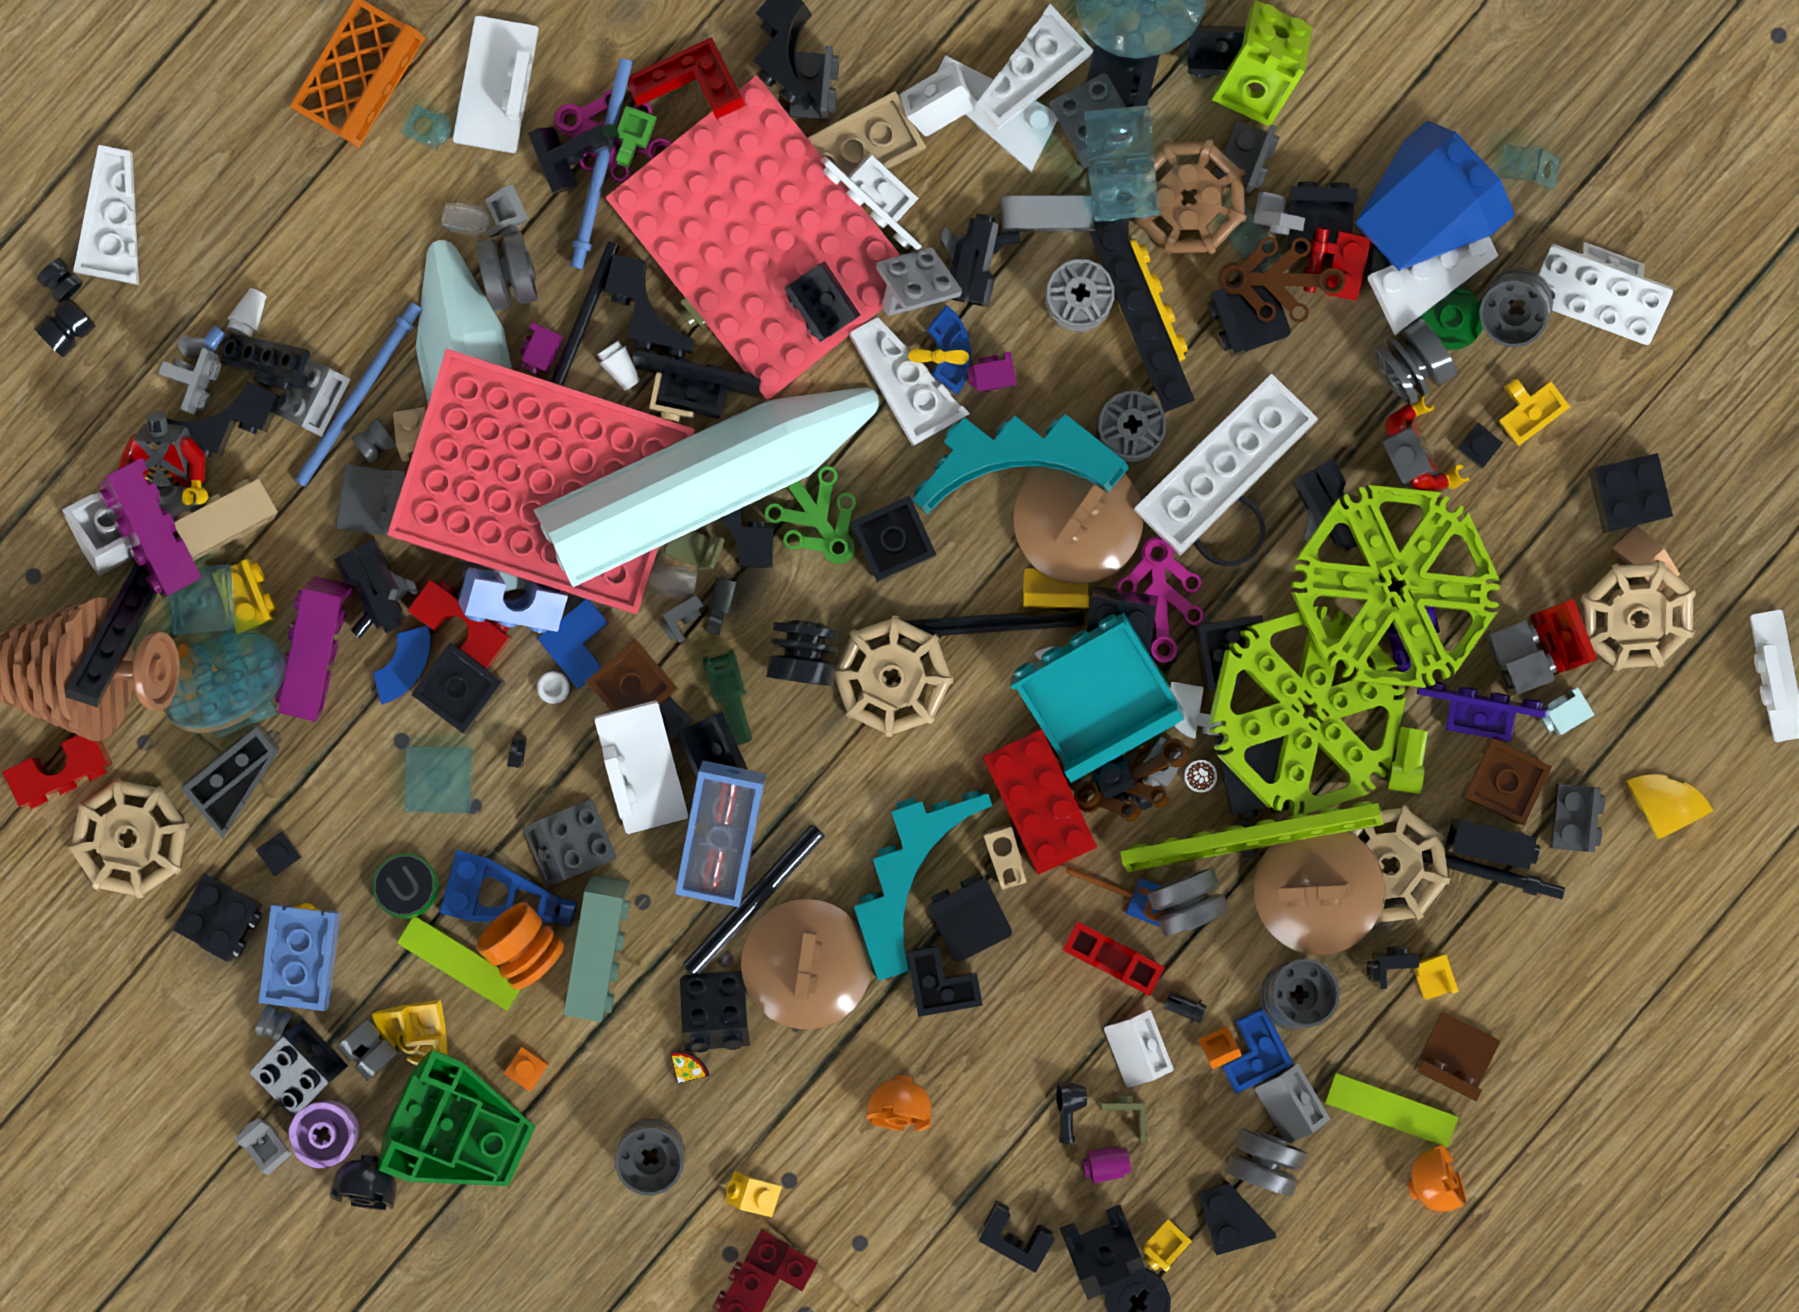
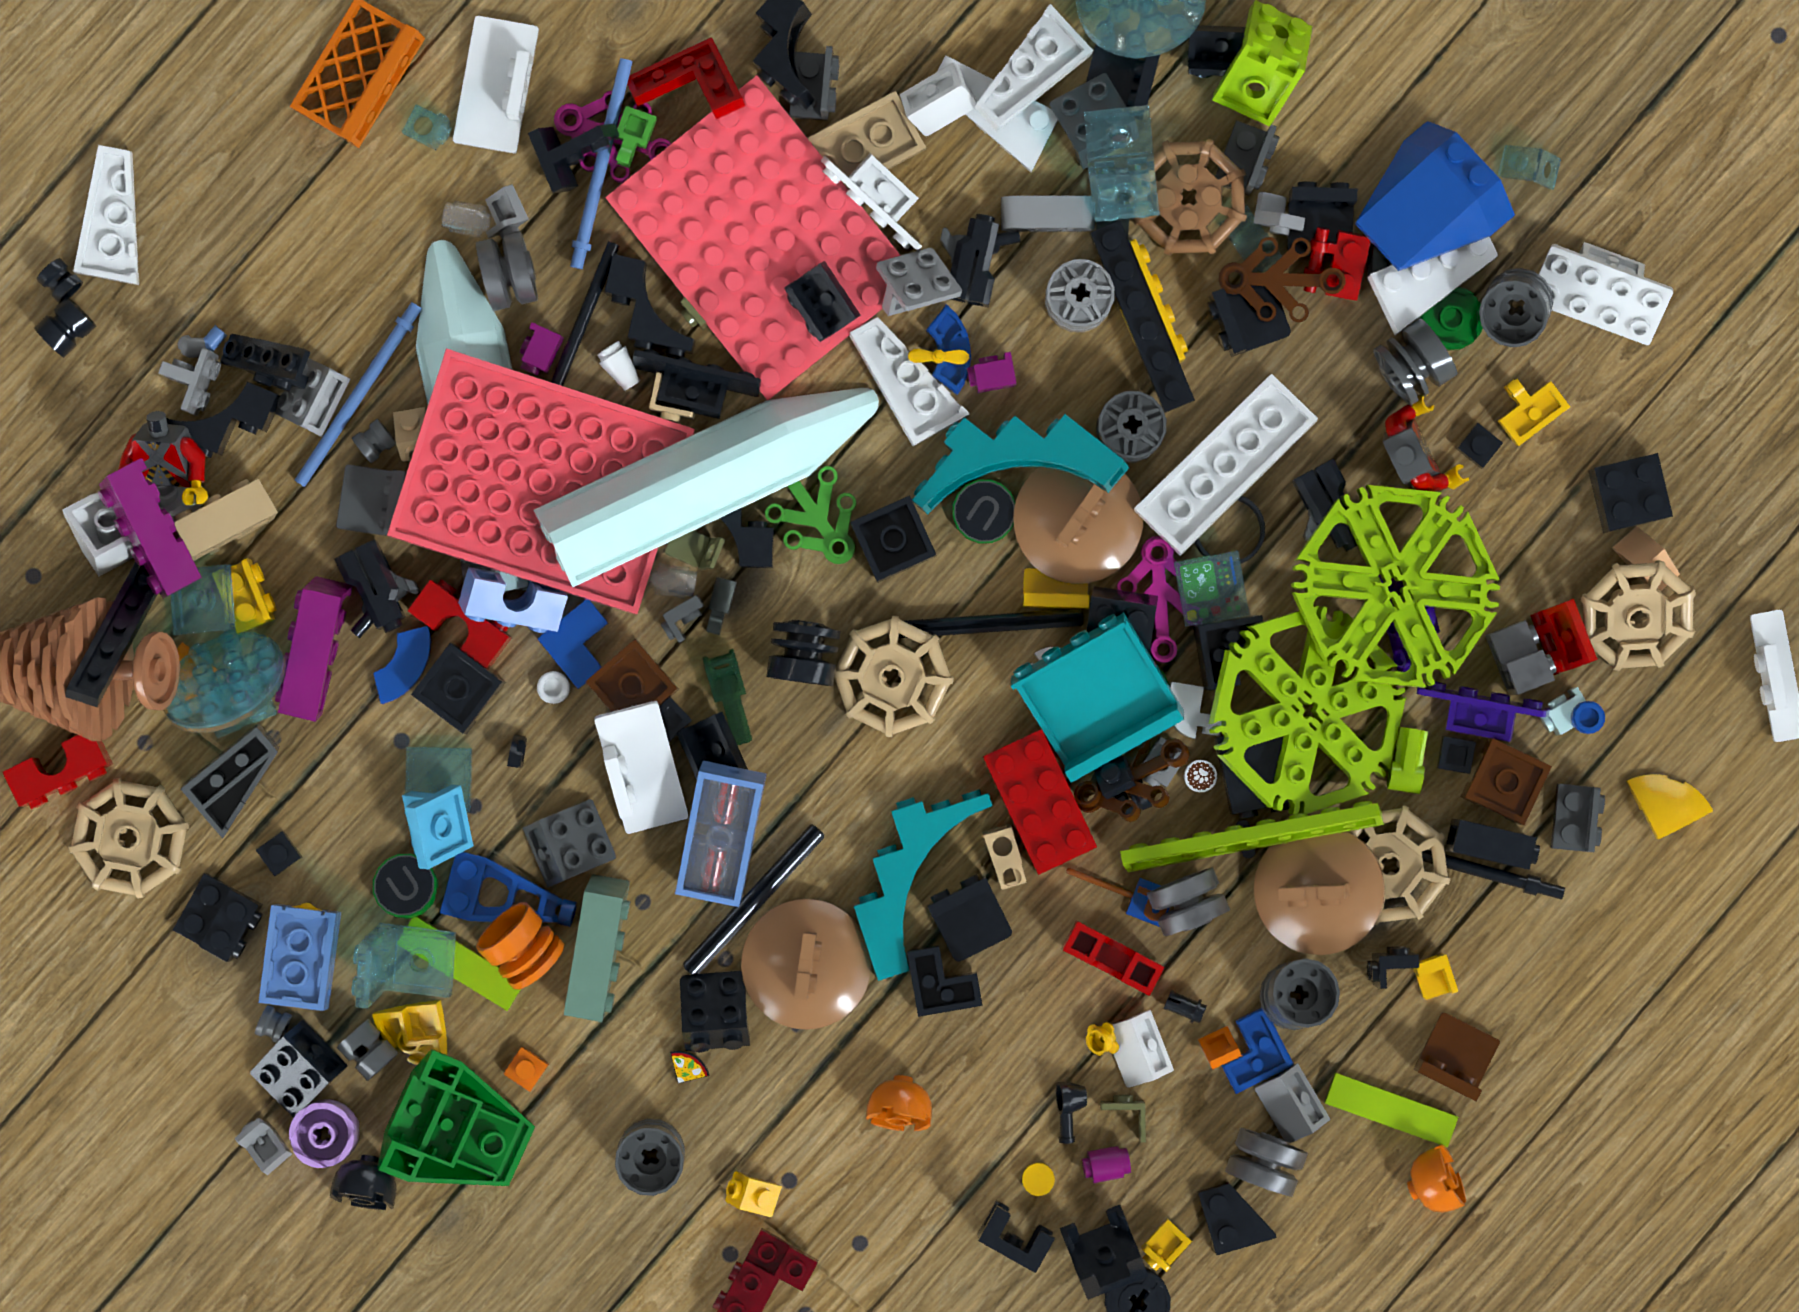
white cone [227,288,267,337] -> none
none -> clear light blue bracket [351,923,456,1009]
none -> medium azure bracket [402,785,474,870]
none -> black tile [953,480,1015,544]
none -> yellow tile [1022,1162,1055,1196]
none -> yellow plate [1086,1022,1119,1056]
none -> clear light blue tile [1174,550,1250,627]
none -> black plate [1437,736,1476,774]
none -> blue tile [1571,701,1605,734]

